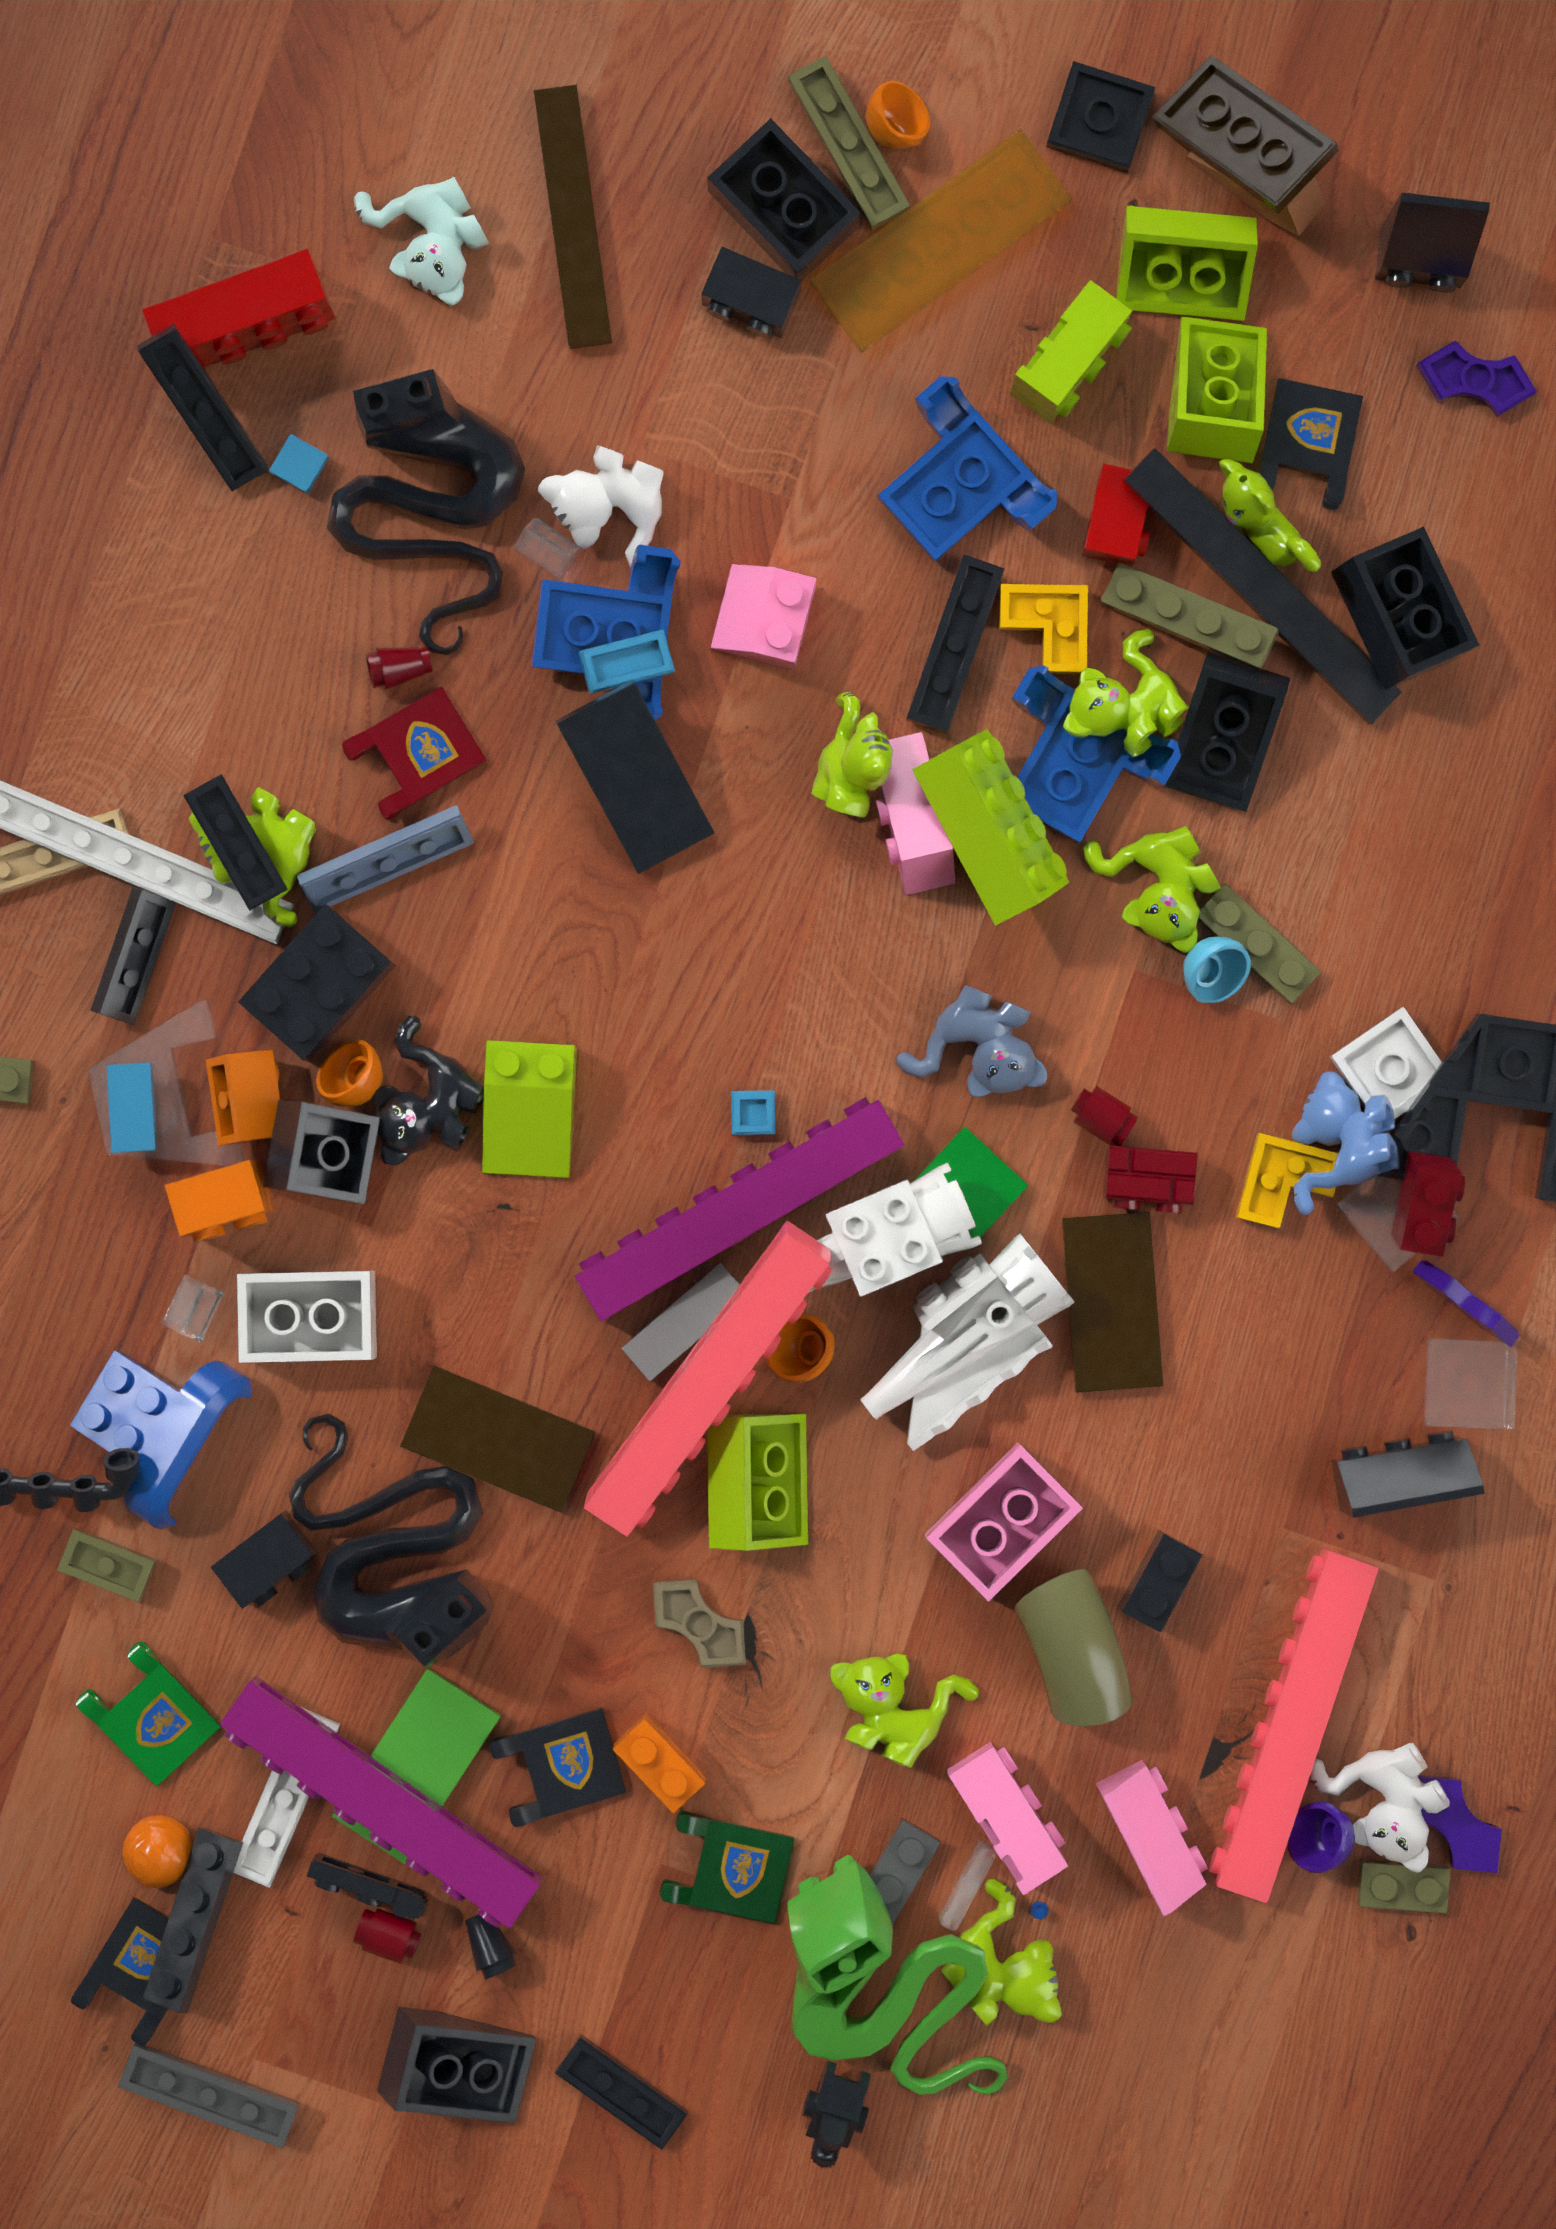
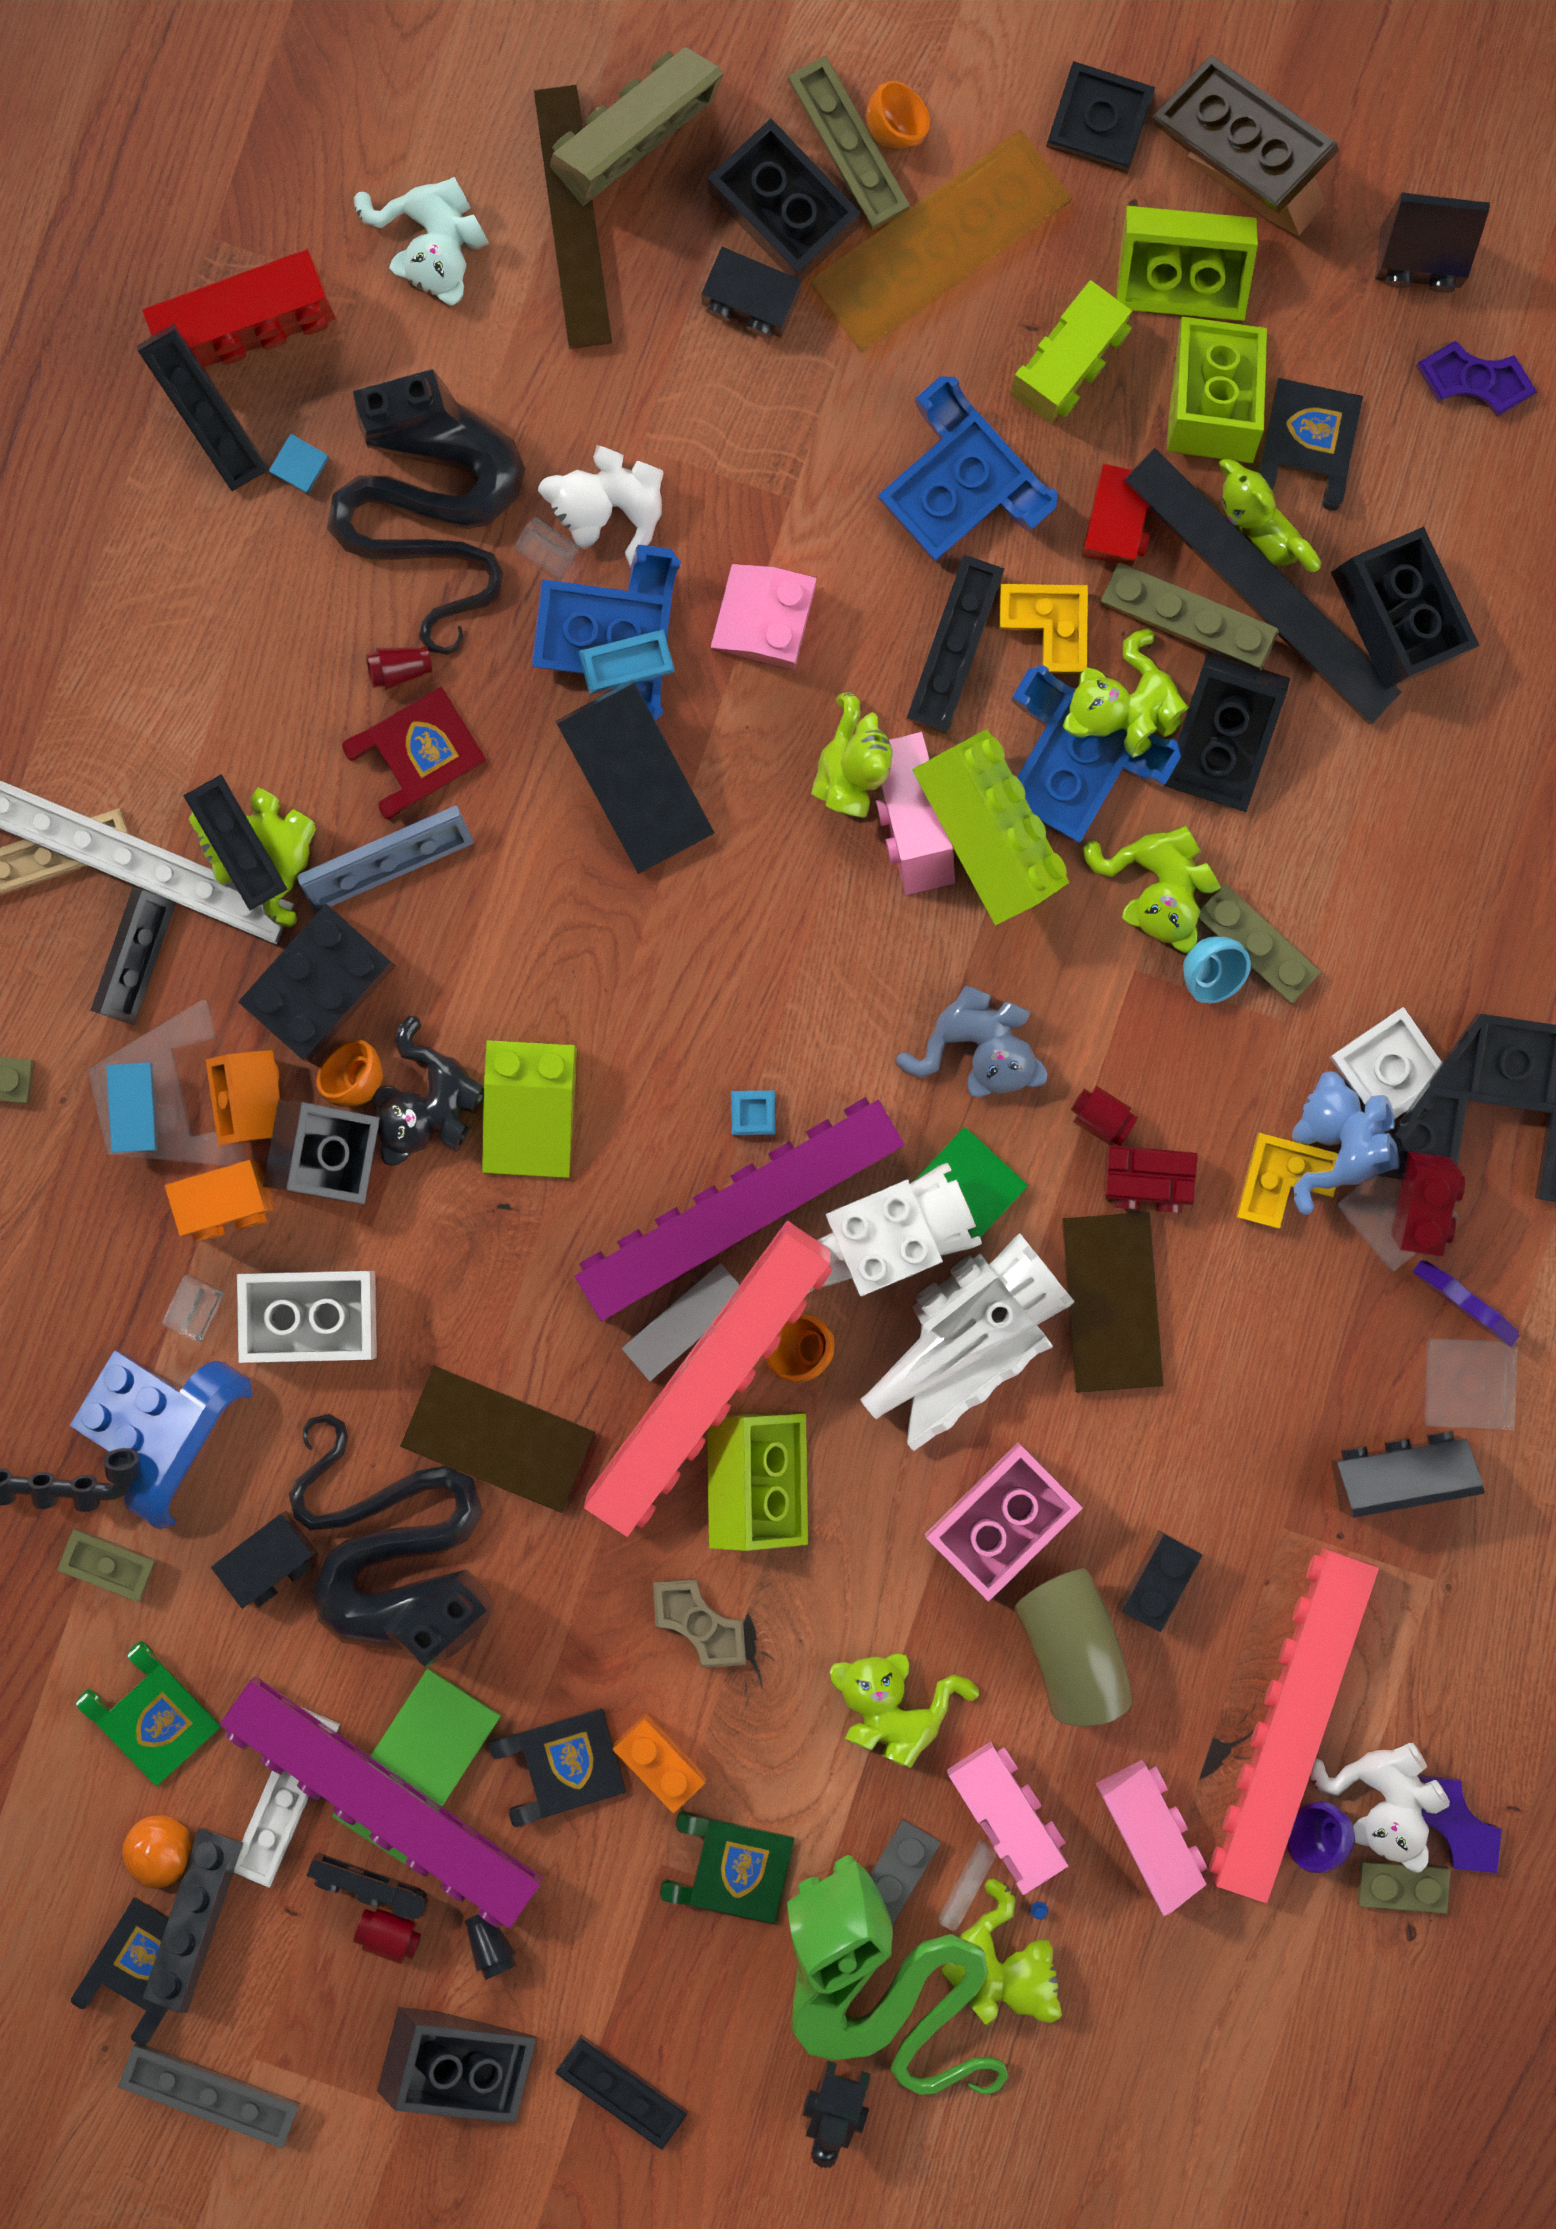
none -> olive slope [550,47,724,206]

